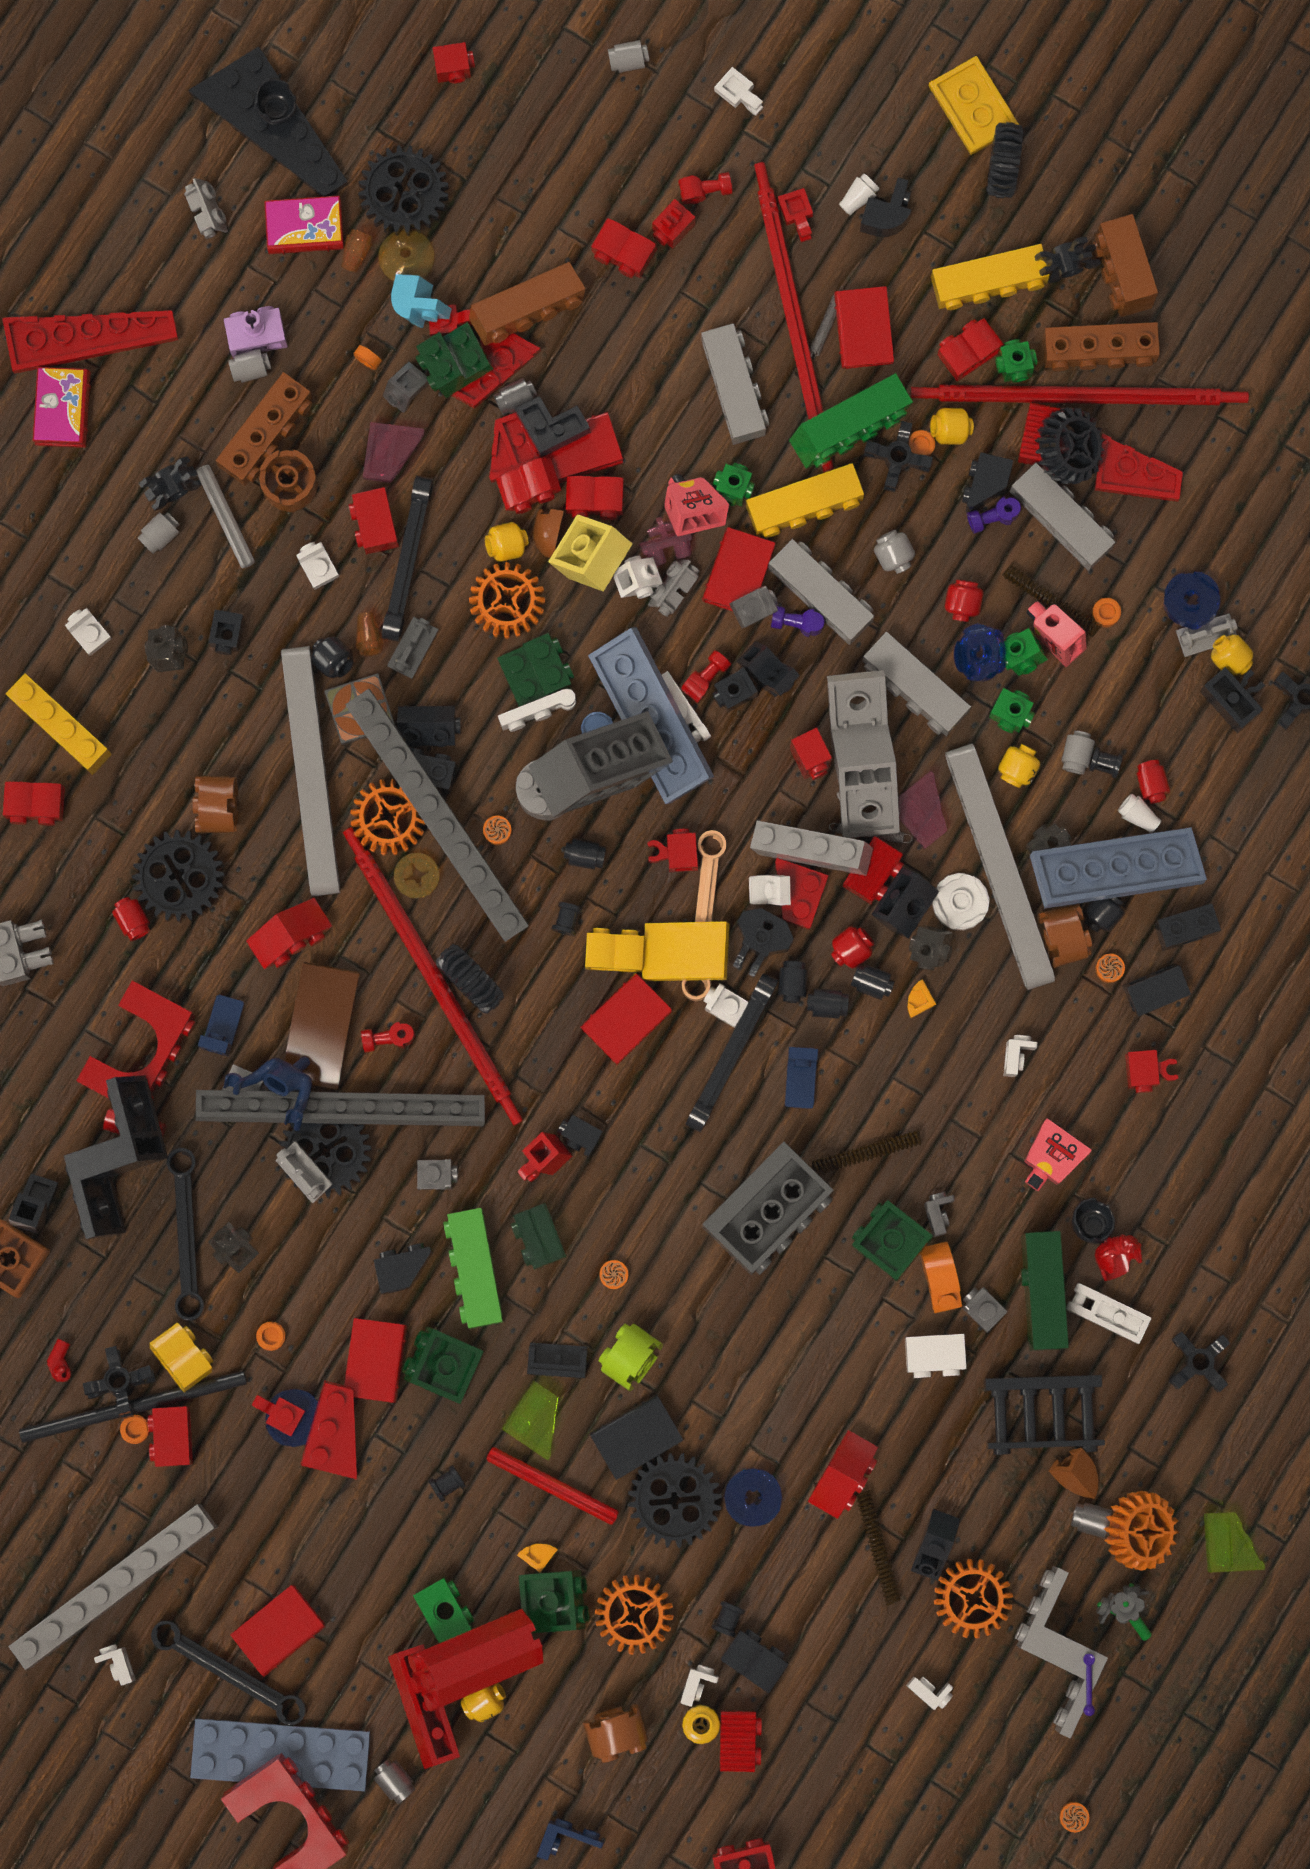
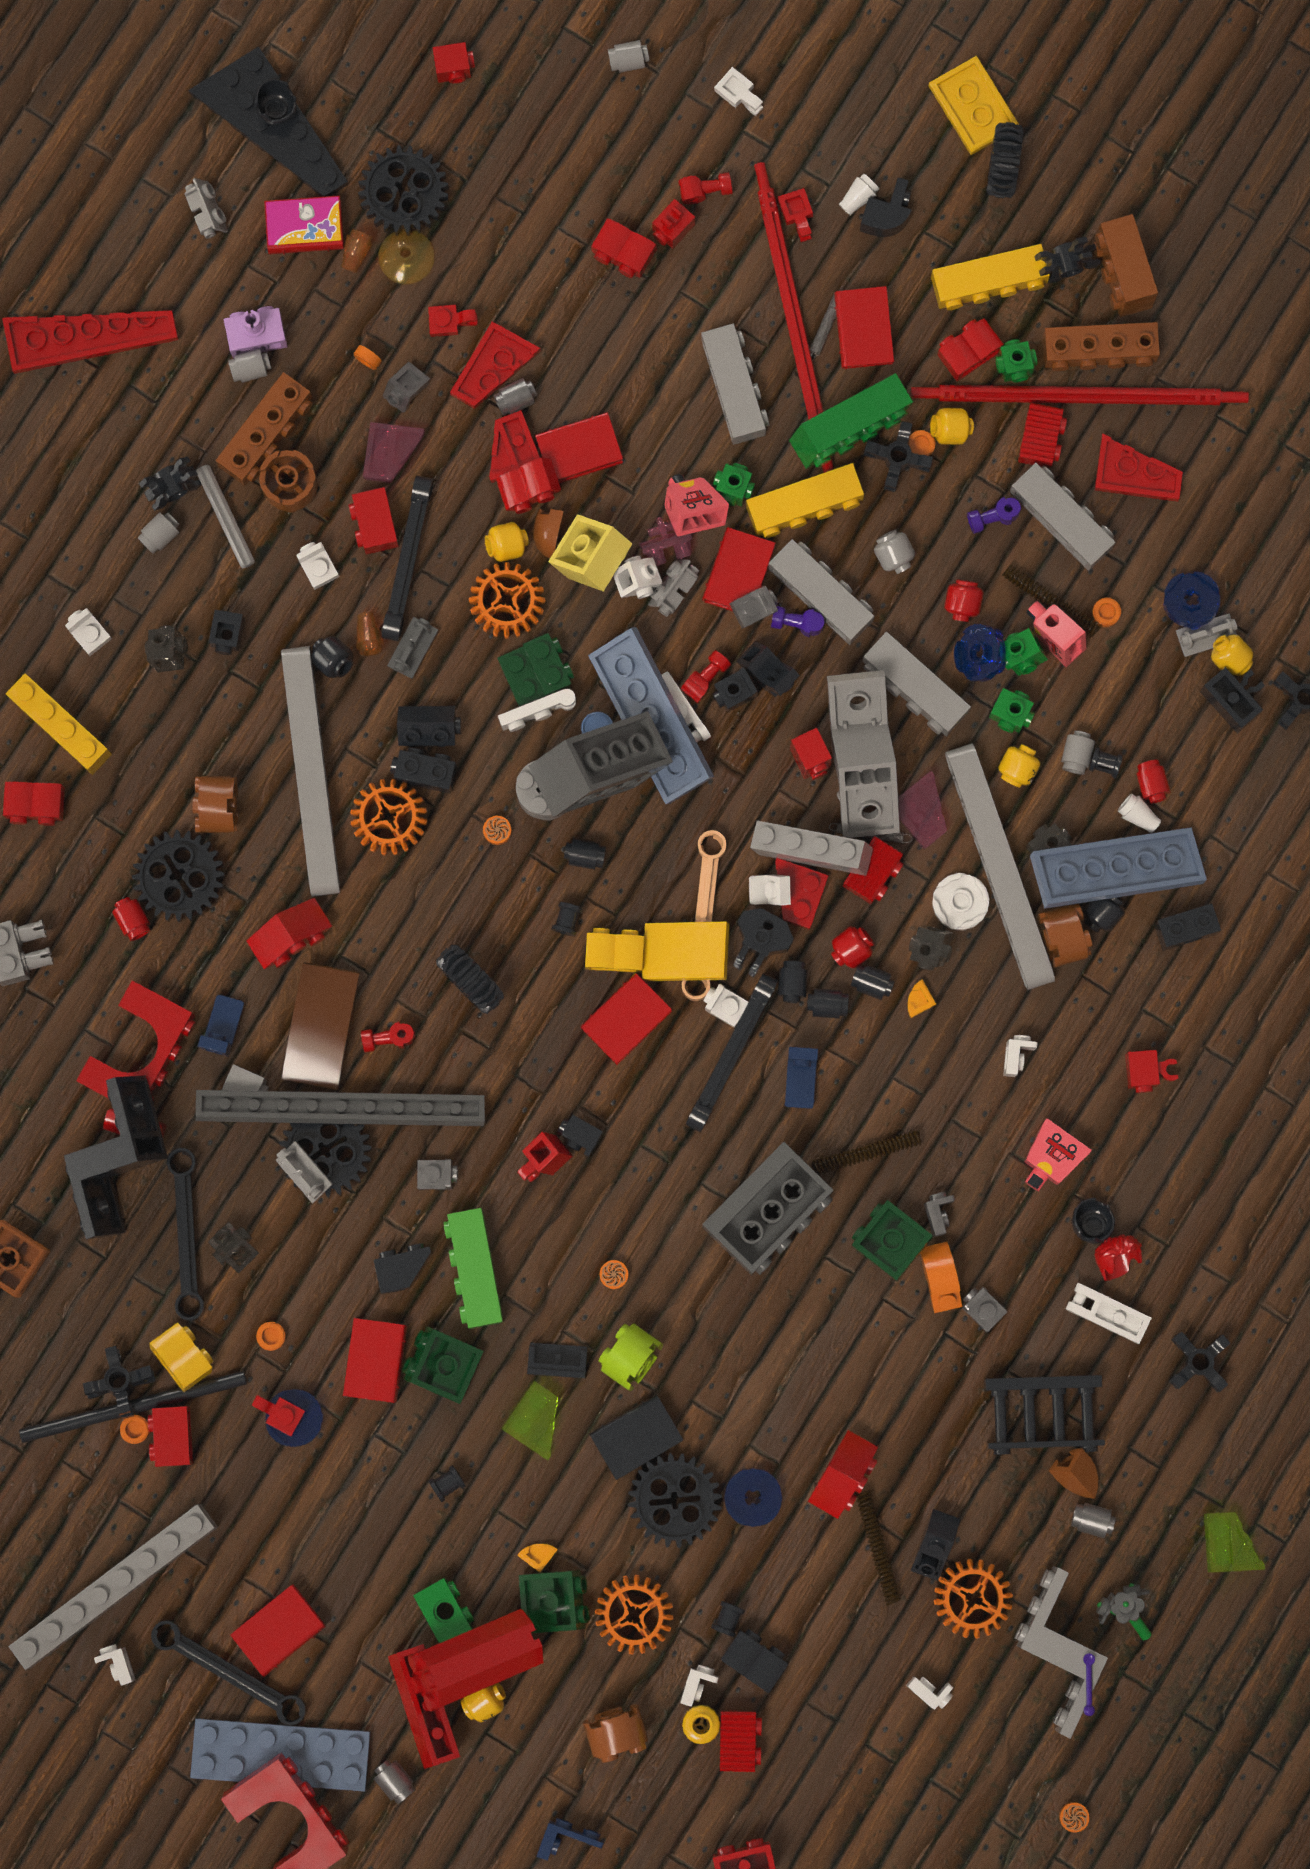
black brick [9,1174,59,1234] -> none
piece [33,367,91,448] -> none
red arm [47,1339,71,1382] -> none
dark blue piece [223,1056,312,1131] -> none
red wing [300,1380,357,1479] -> none
tile [325,673,395,745] -> none
red axle [343,827,523,1126] -> none
dark grey plate [345,688,529,942] -> none
medium azure brick [391,274,452,328] -> none
clear yellow gear [394,853,439,898] -> none
dark green plate [415,322,493,398] -> none
dark orange brick [469,262,586,346] -> none
red axle [486,1447,619,1525] -> none
clear green brick [510,1203,567,1270] -> none
black plate [515,396,591,458] -> none
red brick [566,476,624,520] -> none
red brick [647,829,698,872] -> none
black brick [871,867,939,939] -> none
white brick [905,1334,966,1378] -> none
black slope [962,452,1013,513] -> none
dark green brick [1021,1231,1069,1351] -> none
black gear [1035,407,1106,484] -> none
tile [1095,954,1125,983] -> none
orange gear [1103,1491,1180,1571] -> none
black hinge [1122,964,1191,1017] -> none

